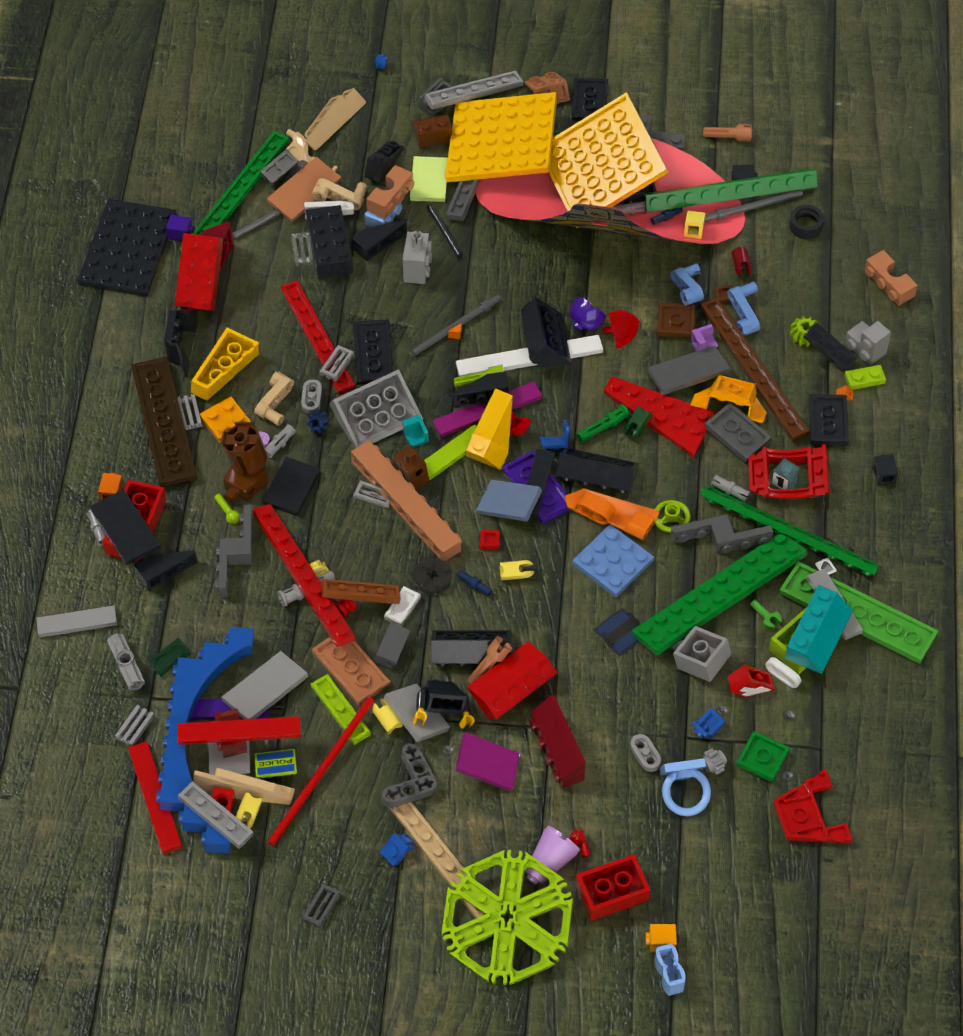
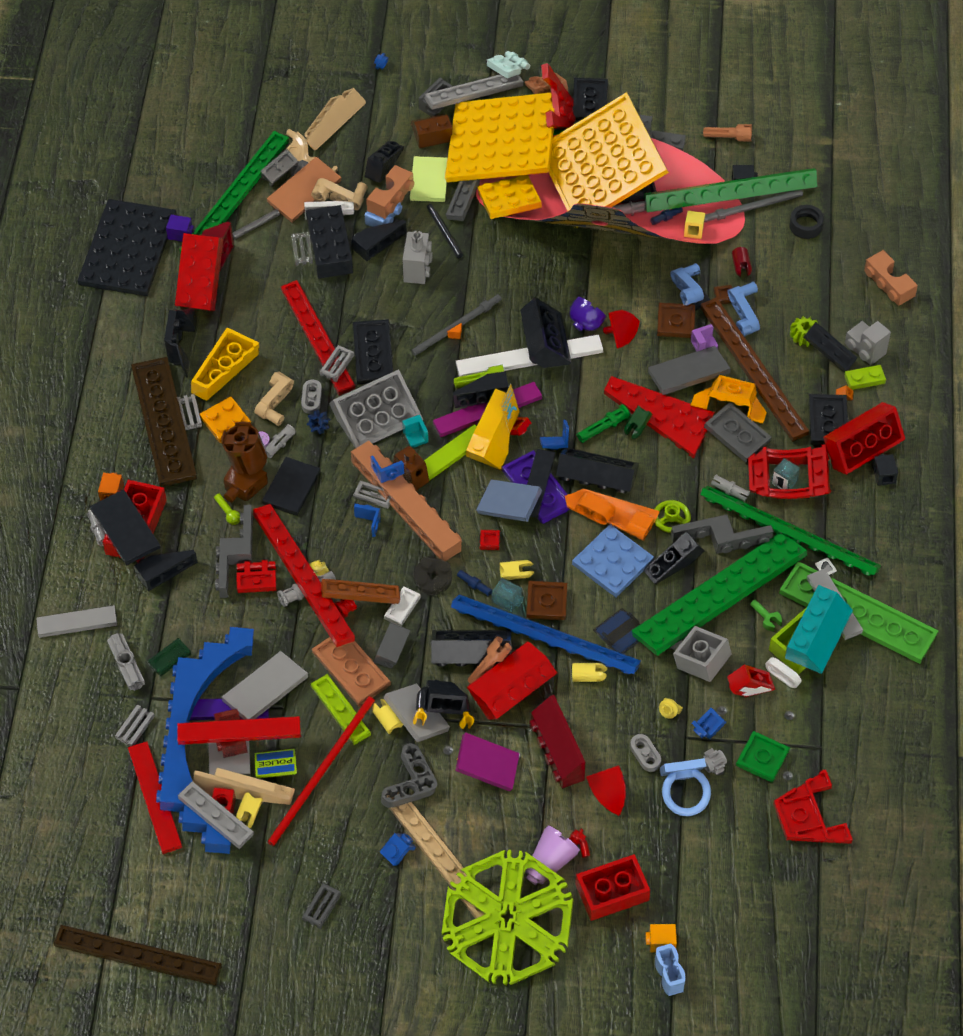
none -> dark brown tile [54,925,222,986]
none -> red plate [237,560,277,593]
none -> blue bracket [354,504,381,537]
none -> blue bracket [370,455,404,483]
none -> blue plate [451,595,641,674]
none -> yellow plate [477,175,542,219]
none -> light aqua plate [487,51,530,78]
none -> clear light blue brick [492,578,523,612]
none -> yellow sticker [501,384,520,433]
none -> reddish brown plate [526,581,567,620]
none -> red wing [541,63,576,130]
none -> light yellow piece [572,663,607,682]
none -> red shield [586,765,626,816]
none -> black slope [643,532,705,585]
none -> light yellow plate [659,697,683,719]
none -> red brick [823,402,905,475]

